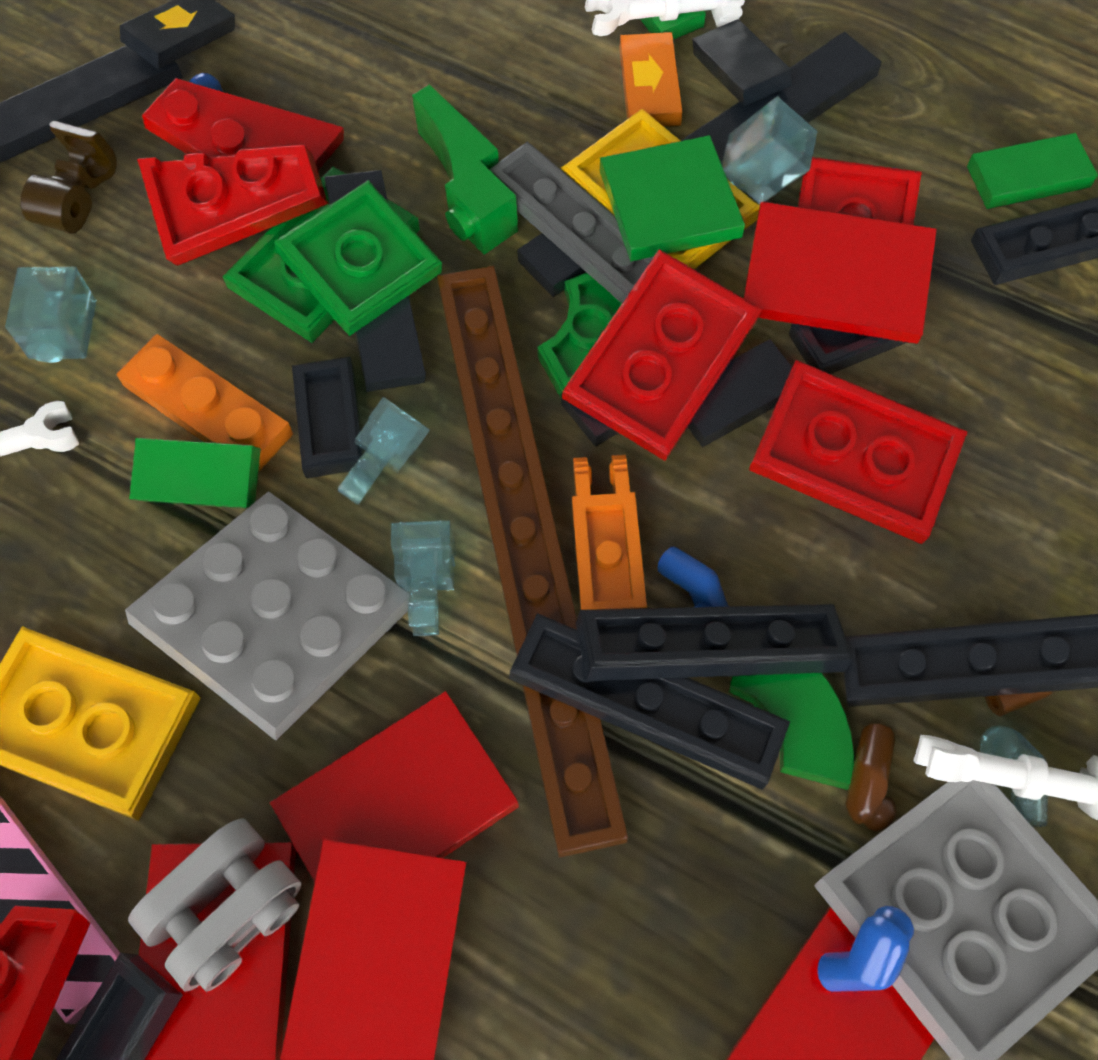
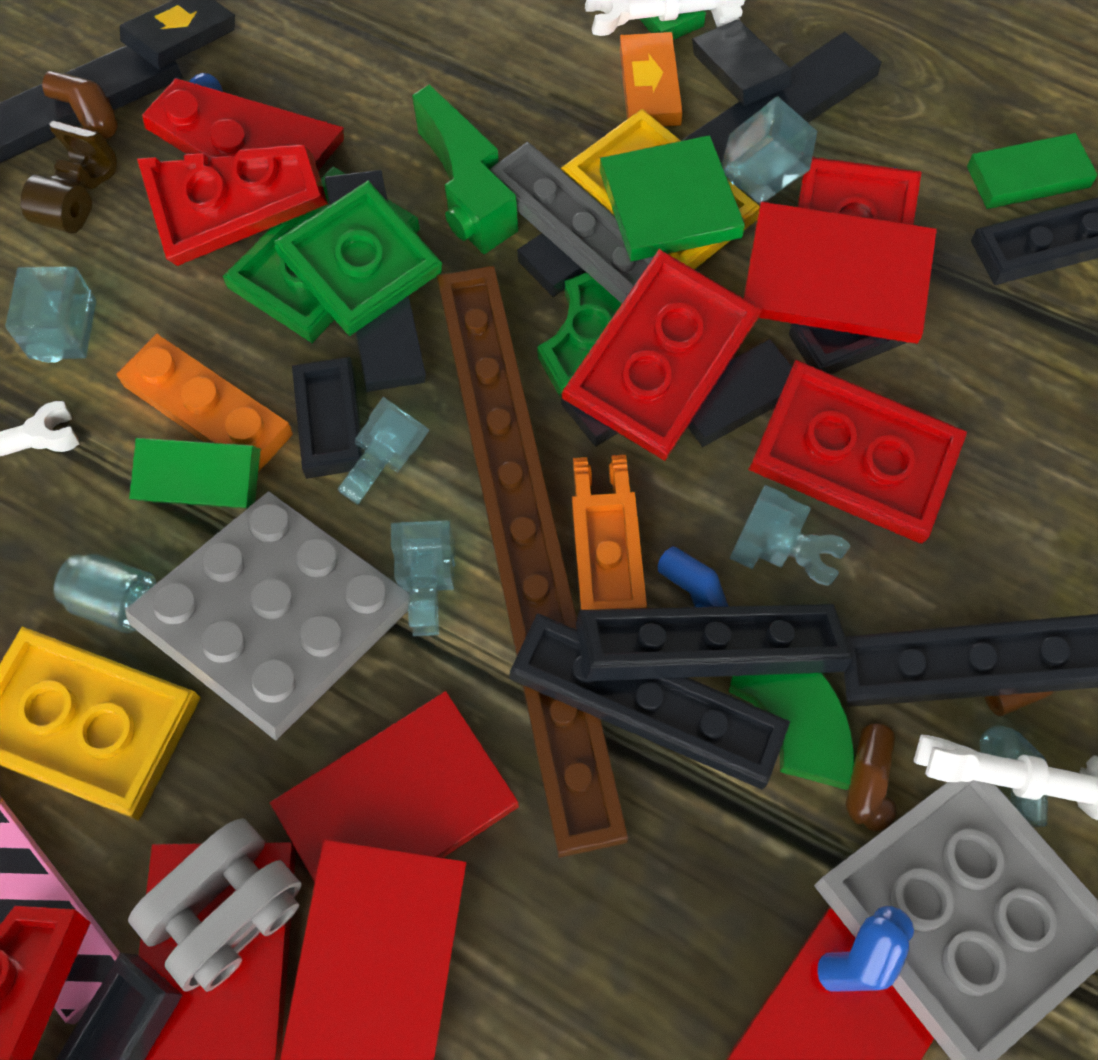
none -> reddish brown arm [42,70,118,139]
none -> clear light blue brick [54,553,156,634]
none -> clear light blue piece [729,485,850,585]

